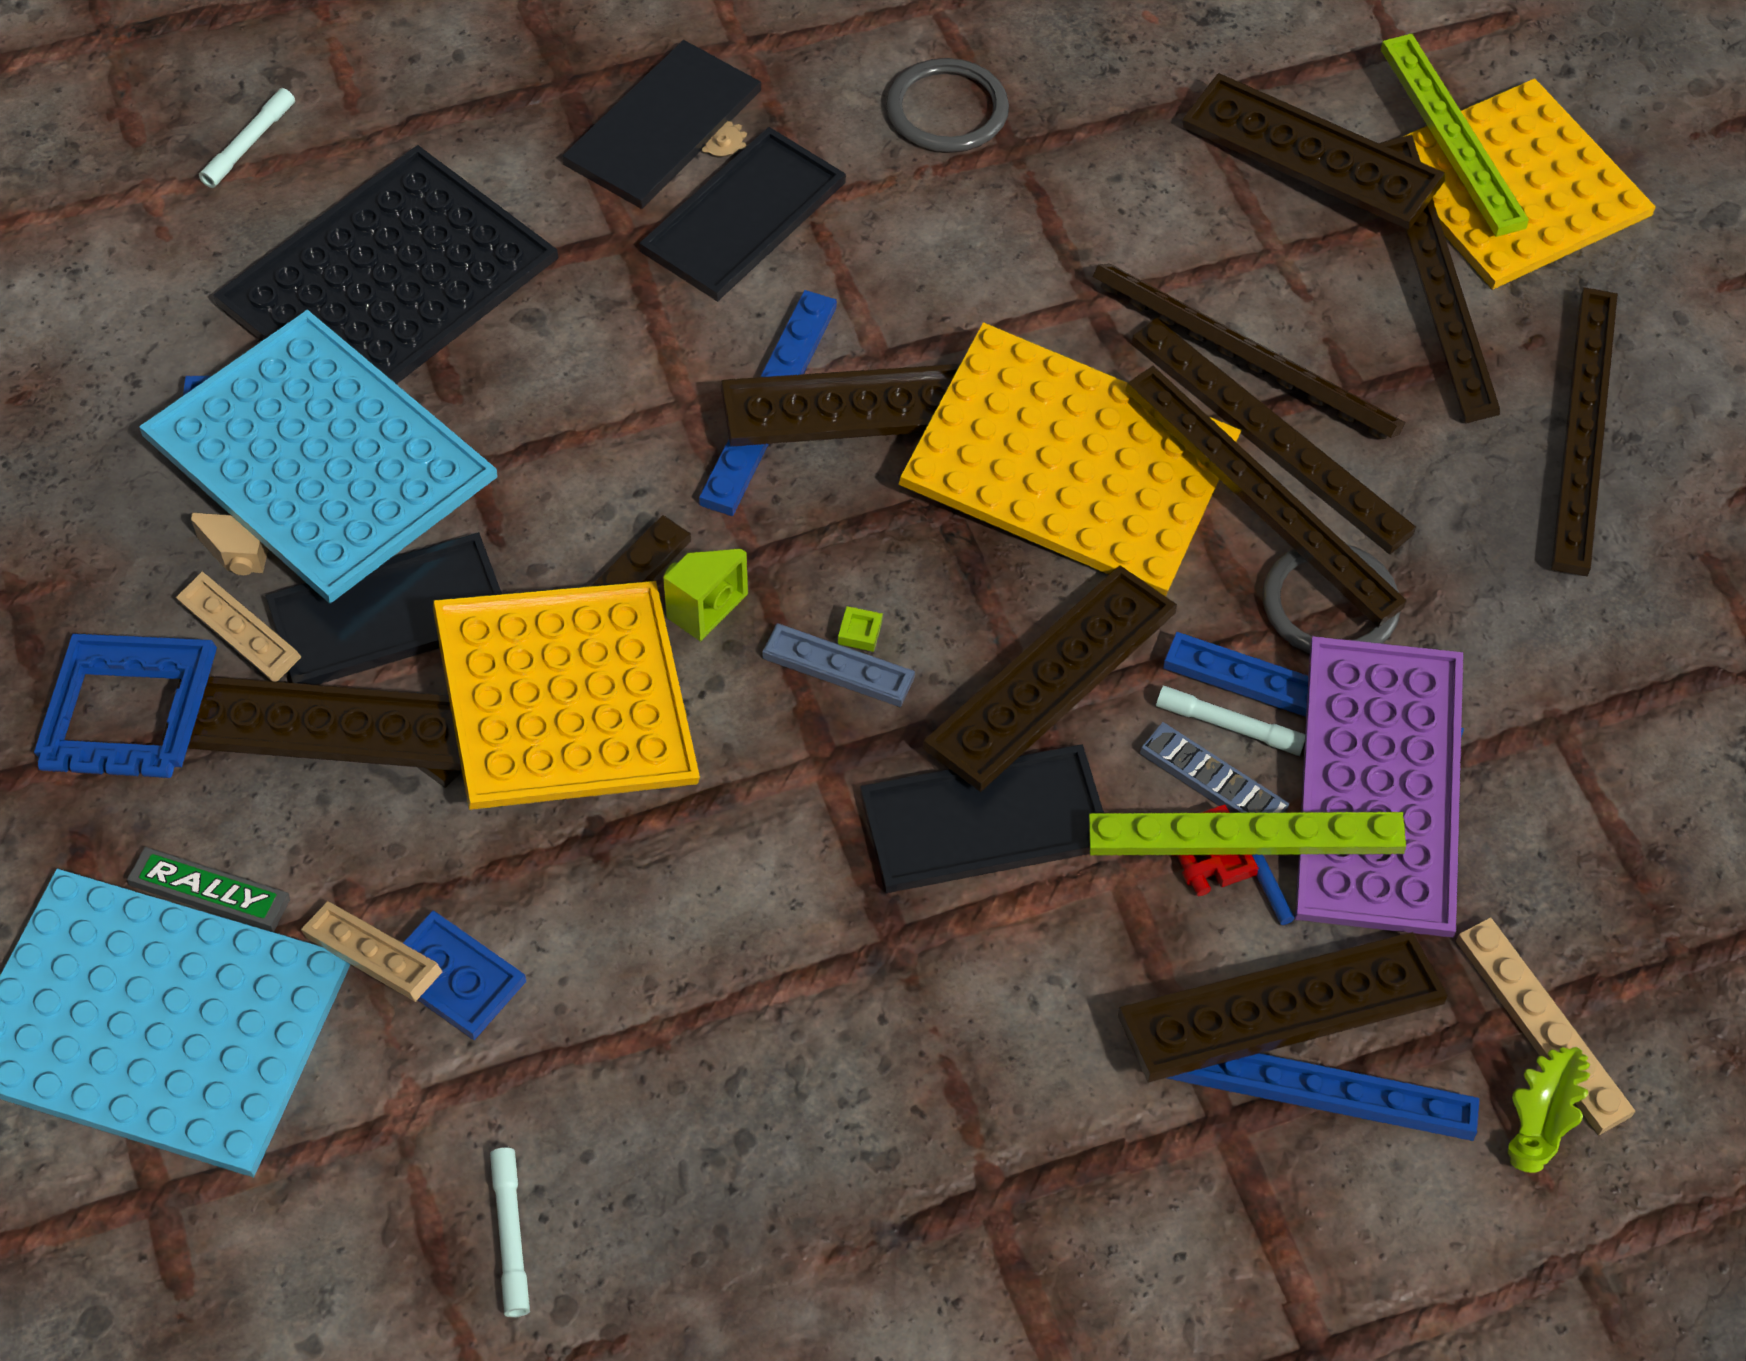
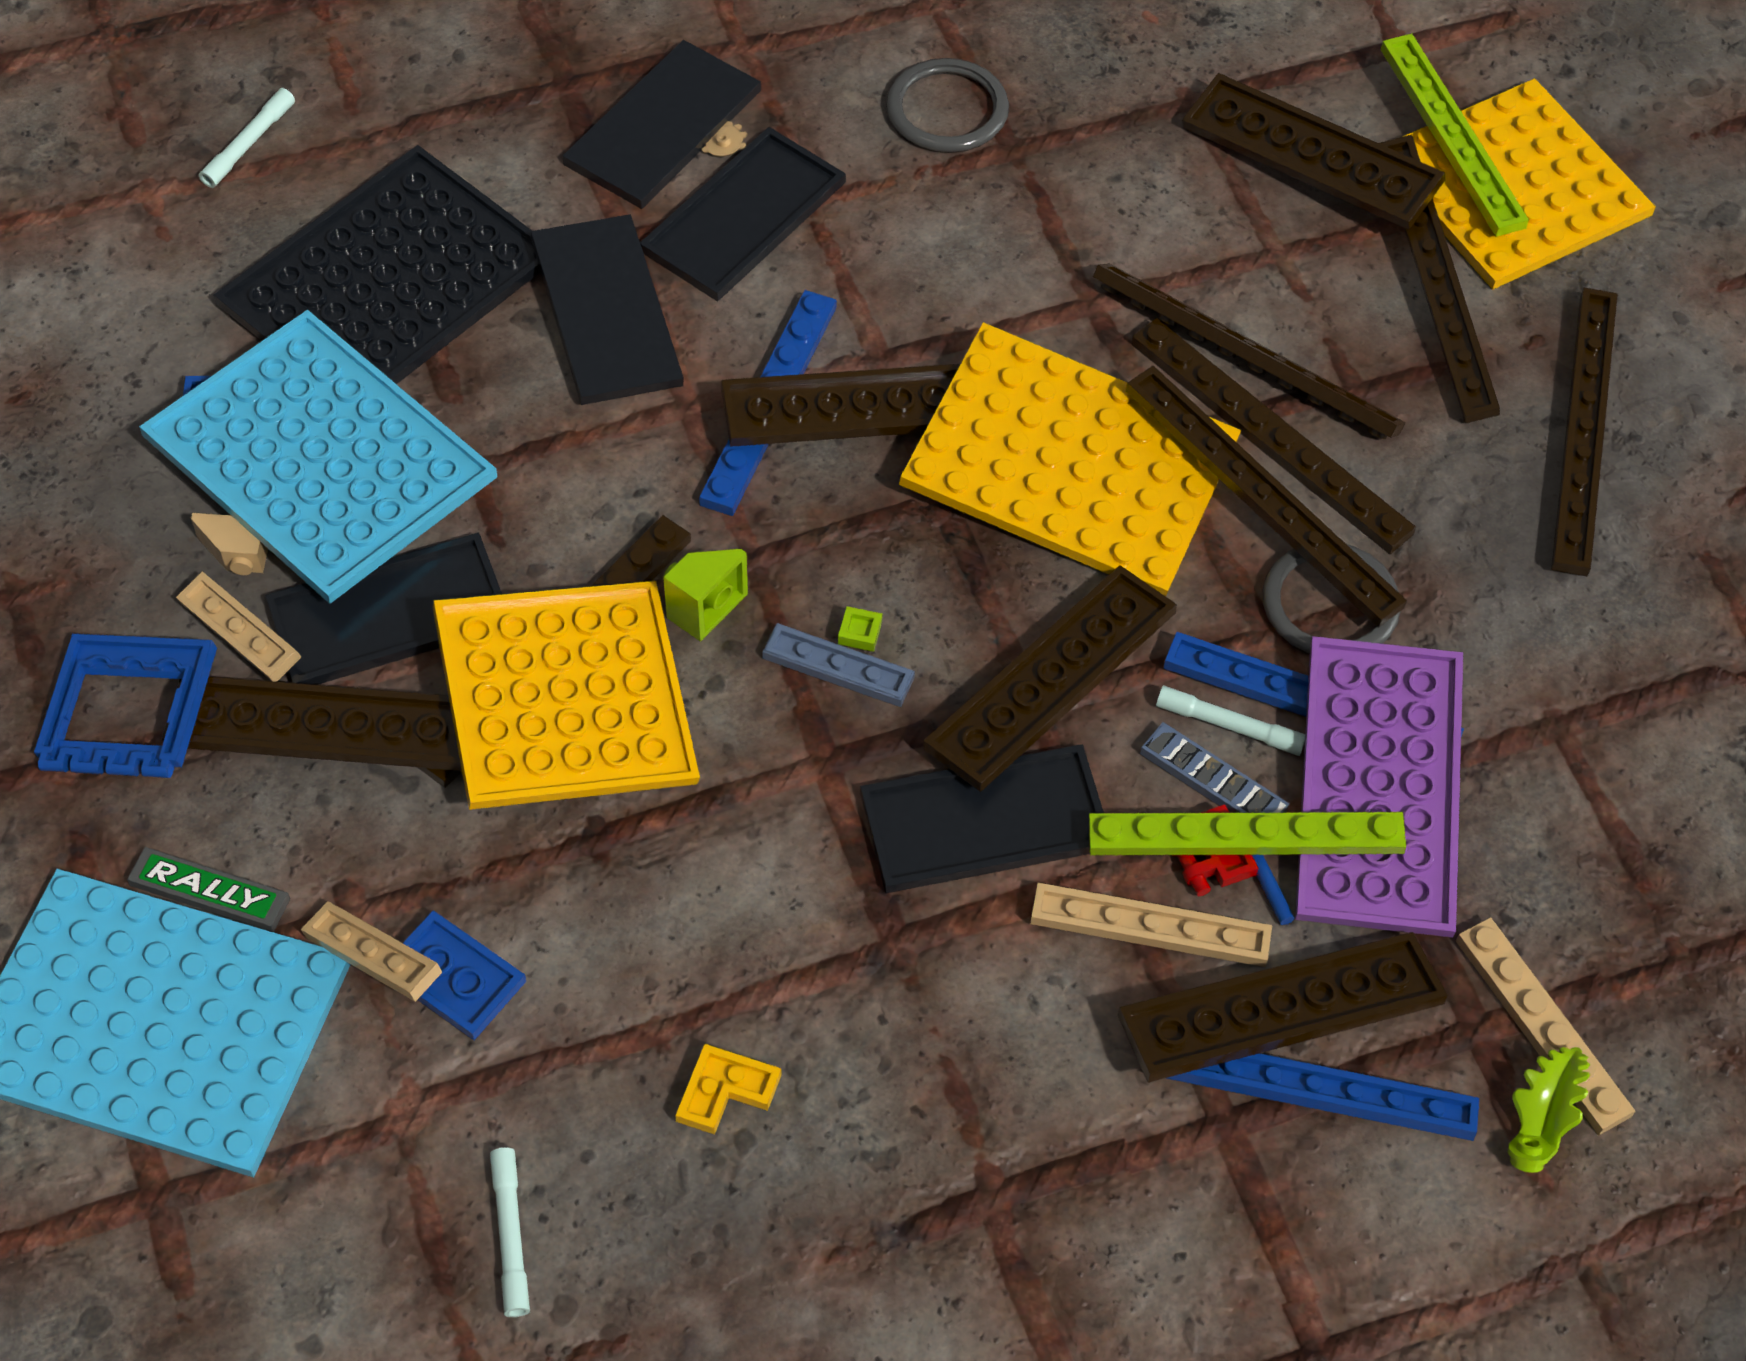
none -> black tile [531,214,684,405]
none -> yellow plate [675,1044,782,1135]
none -> tan plate [1030,883,1272,967]

